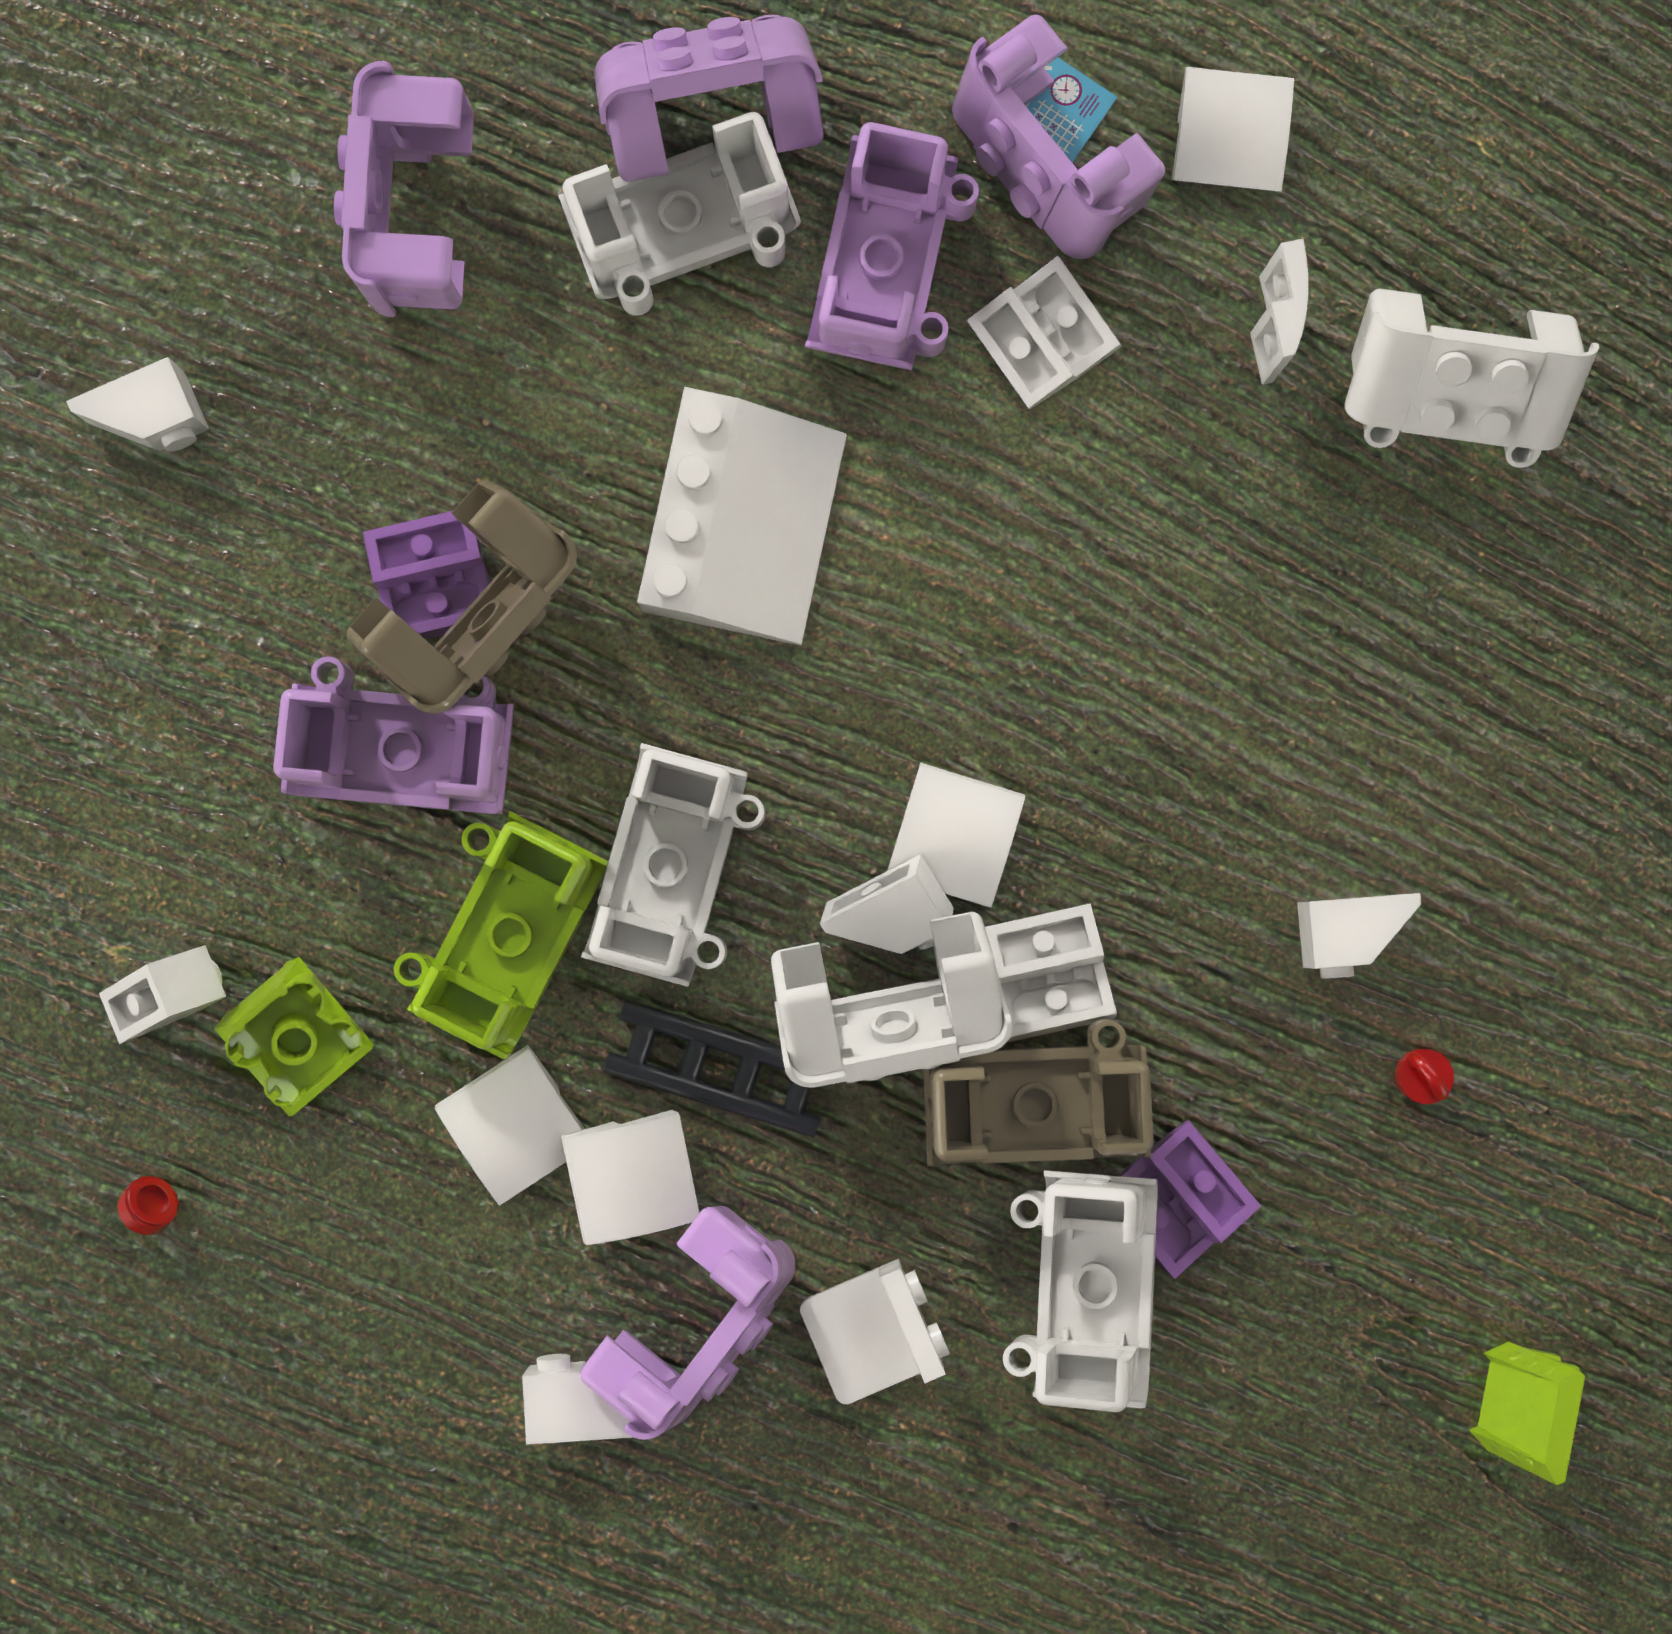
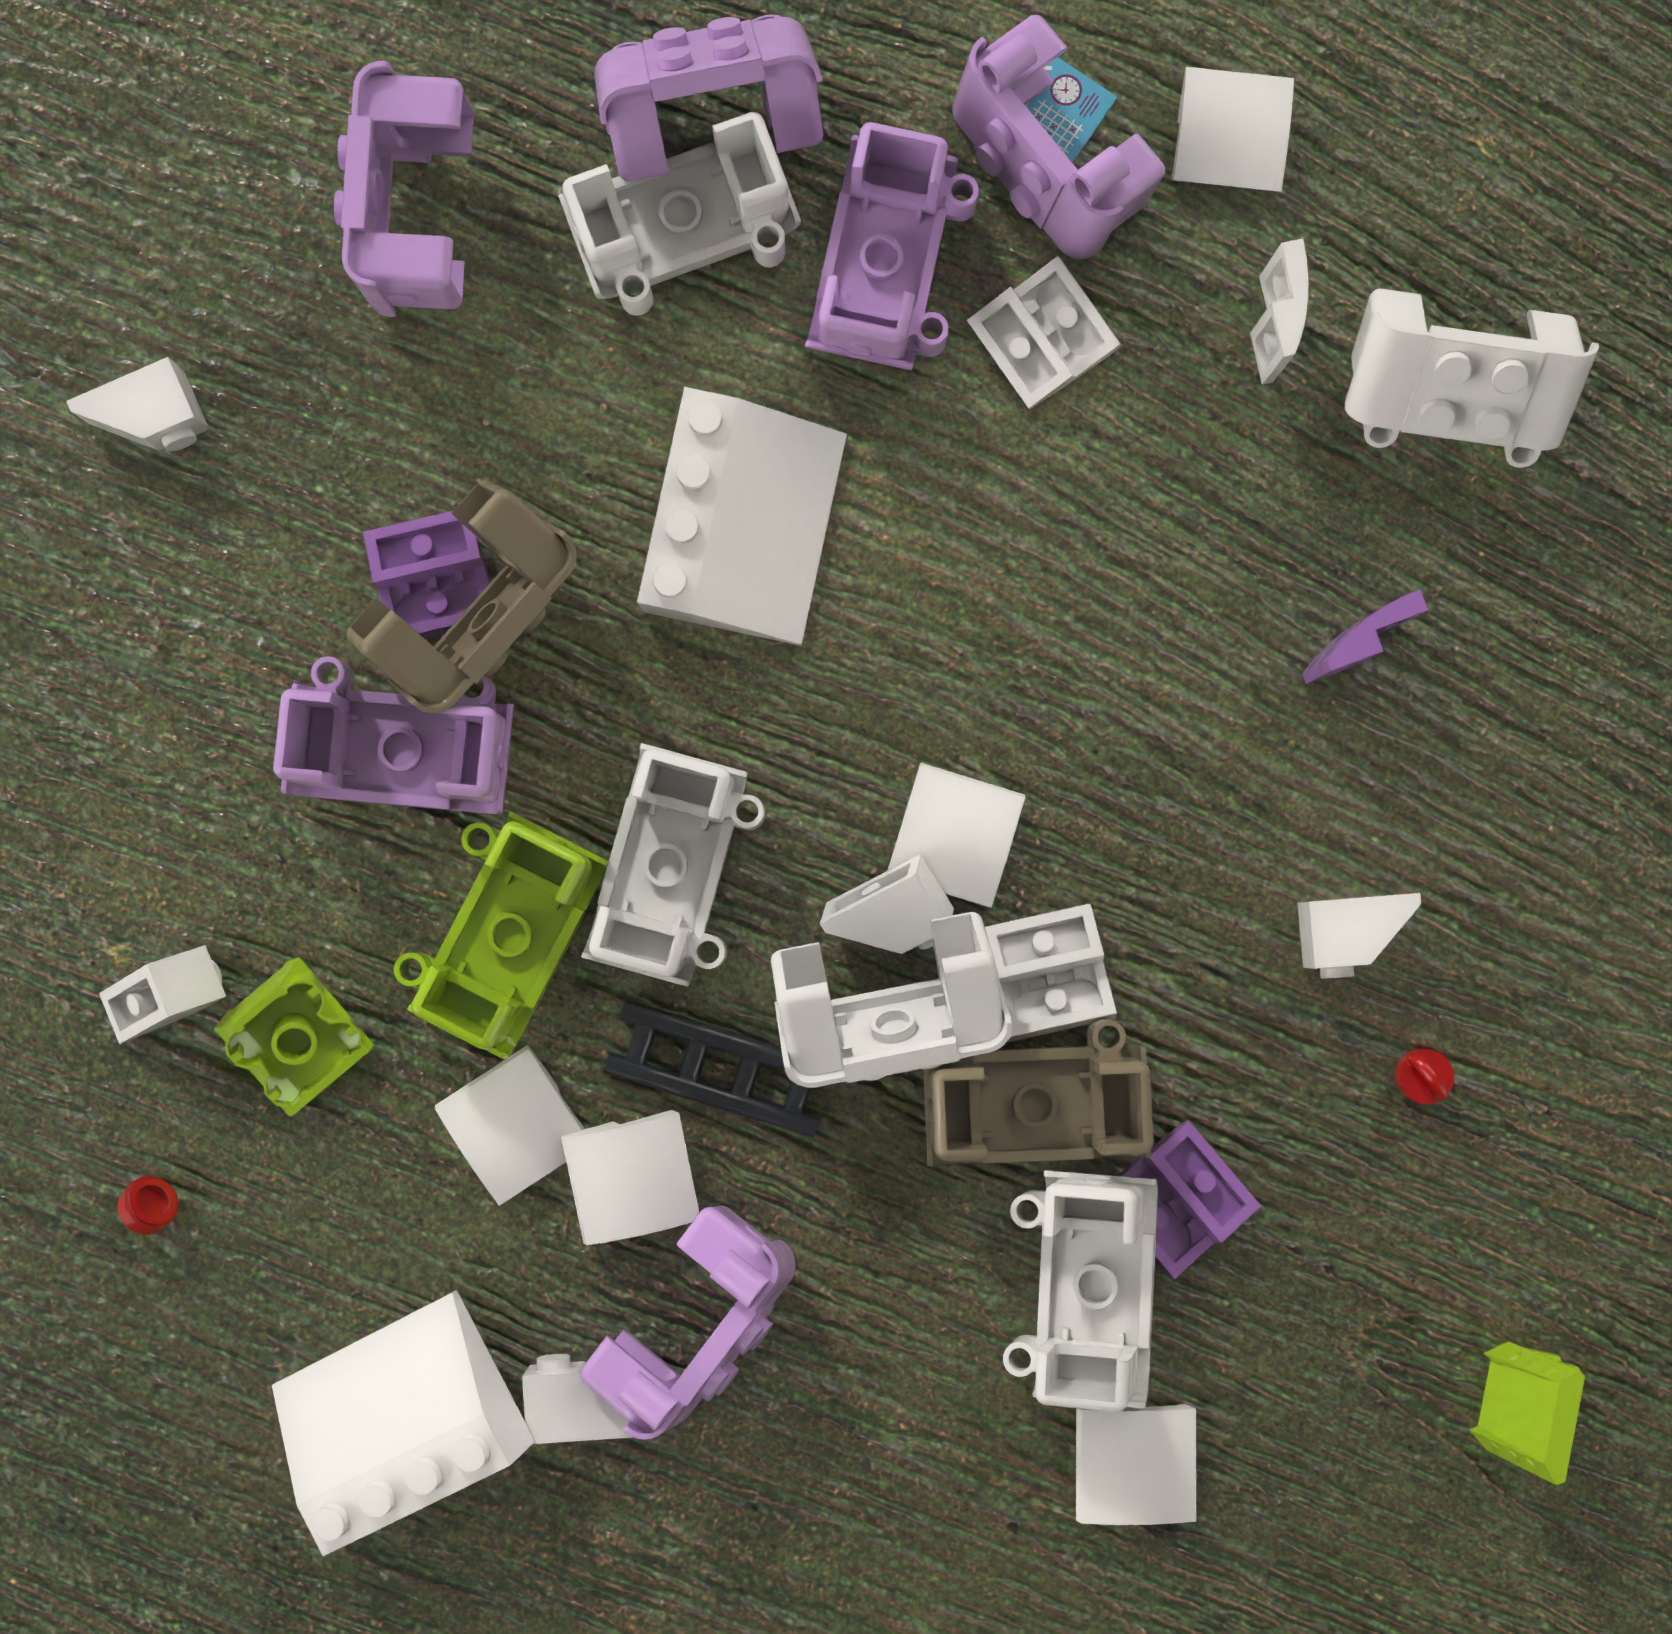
white bracket [800,1259,950,1404] -> none
none -> white slope [272,1290,535,1556]
none -> white slope [1076,1404,1196,1525]
none -> medium lavender slope [1302,589,1428,684]

